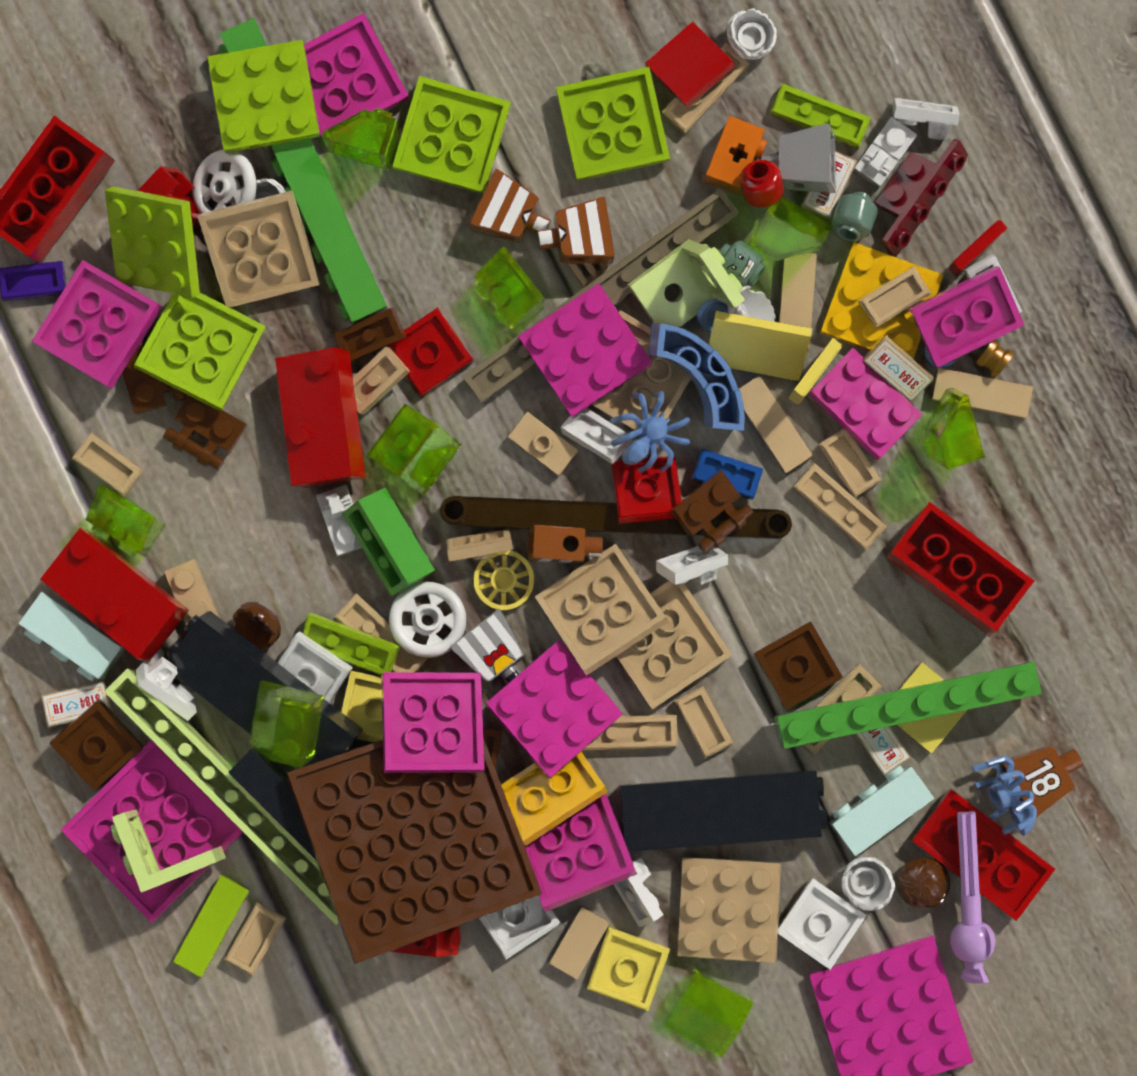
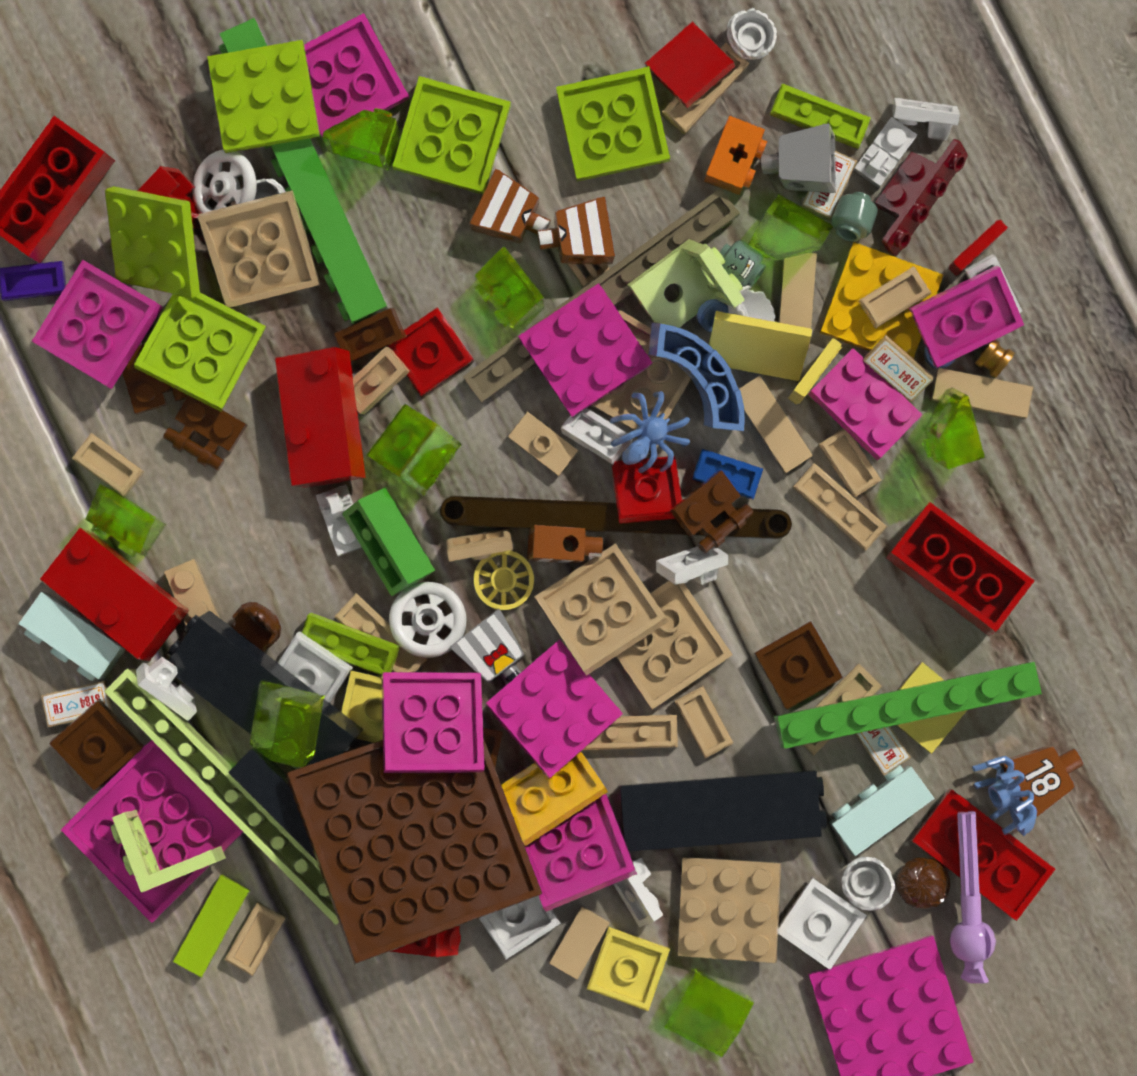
red head [740,159,784,208] -> none

